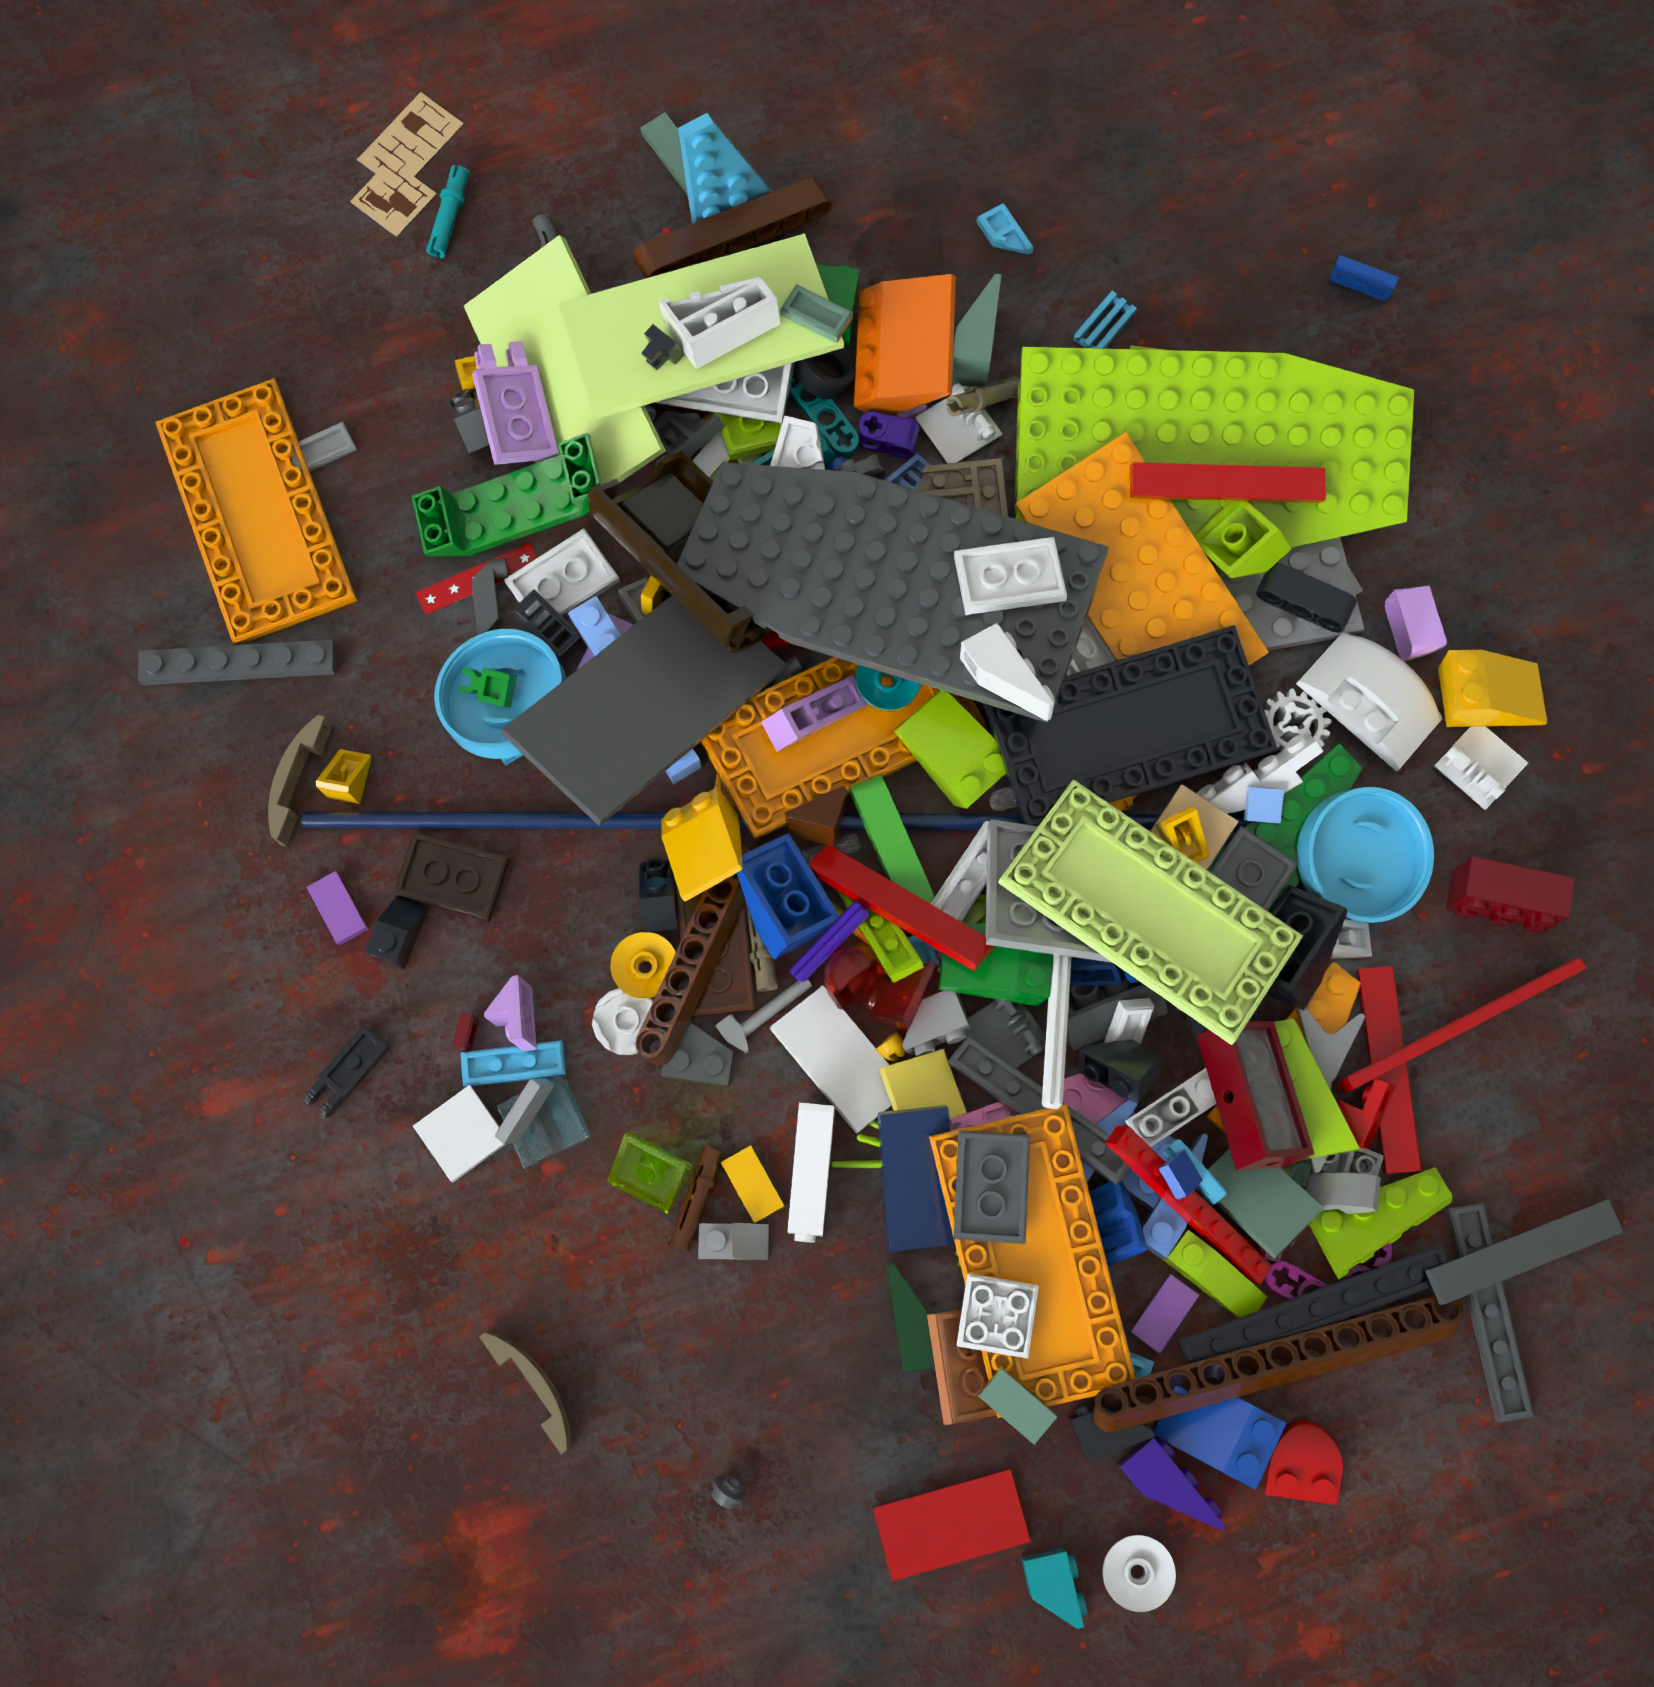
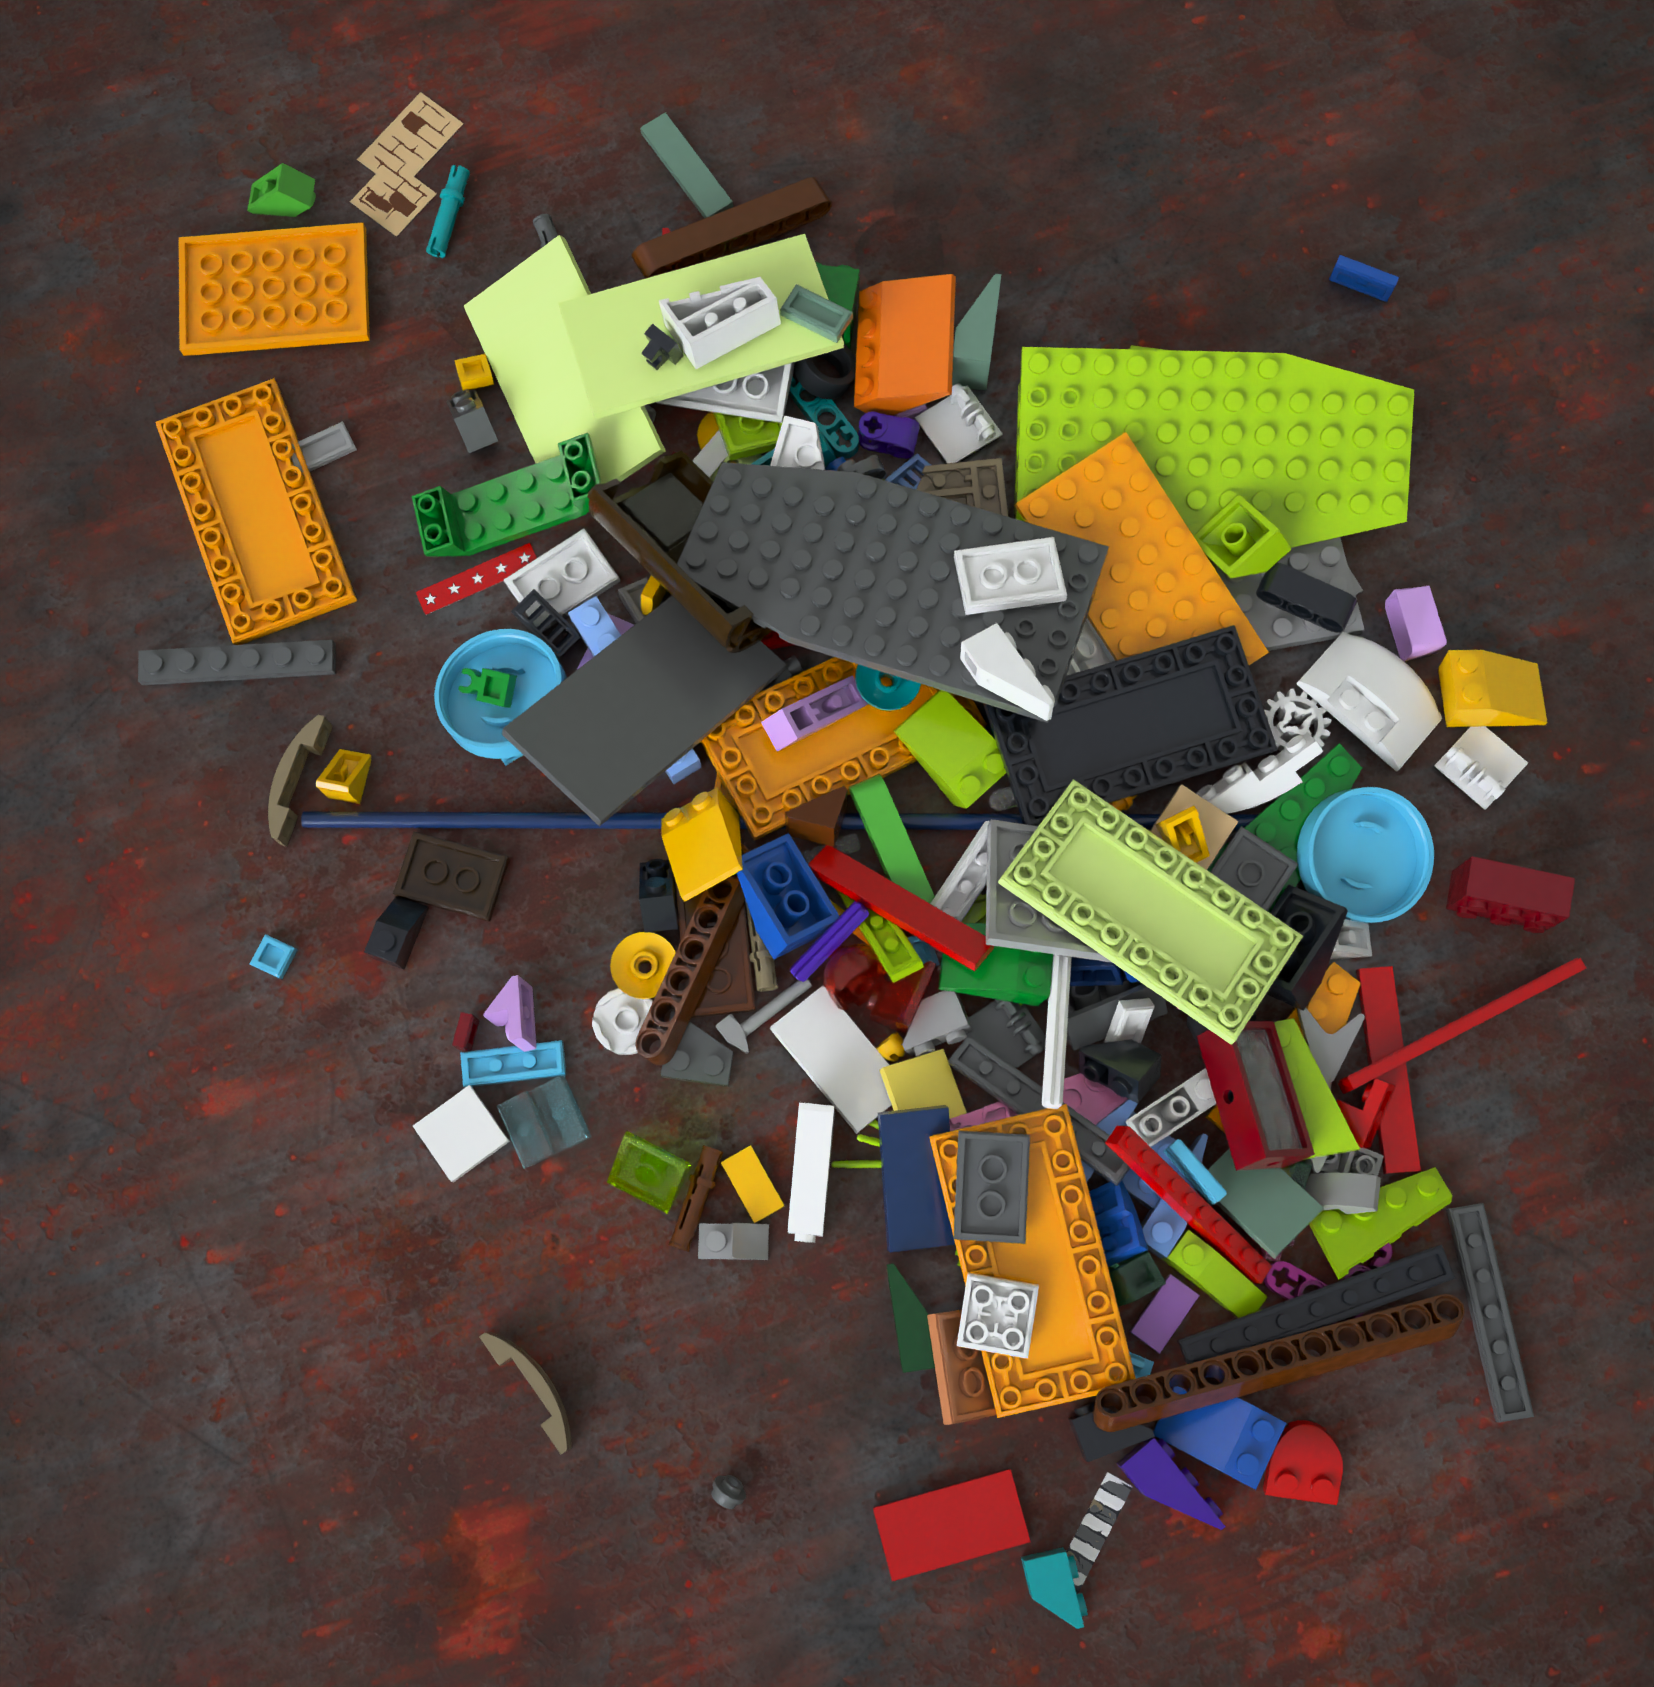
black hinge [303,1024,391,1119] -> none
medium lavender tile [306,871,368,946] -> none
dark grey piece [471,558,509,635] -> none
lavender tile [473,341,559,465] -> none
light grey tile [495,1079,555,1144] -> none
dark grey wing [653,411,725,458] -> none
medium azure wing [678,113,773,223] -> none
dark tan pin [946,376,1020,417] -> none
medium azure tile [977,203,1033,255] -> none
sand green tile [978,1367,1057,1445] -> none
medium azure tile [1073,290,1137,349] -> none
white dish [1103,1535,1176,1612] -> none
red tile [1130,462,1326,503] -> none
blue tile [1159,1149,1203,1200] -> none
light blue tile [1244,786,1284,823] -> none
dark grey tile [1425,1199,1623,1305] -> none
none -> light orange plate [179,223,370,356]
none -> bright green slope [247,163,316,217]
none -> medium azure tile [250,934,298,979]
none -> sticker [1067,1472,1132,1594]
none -> clear green slope [1108,1251,1166,1307]

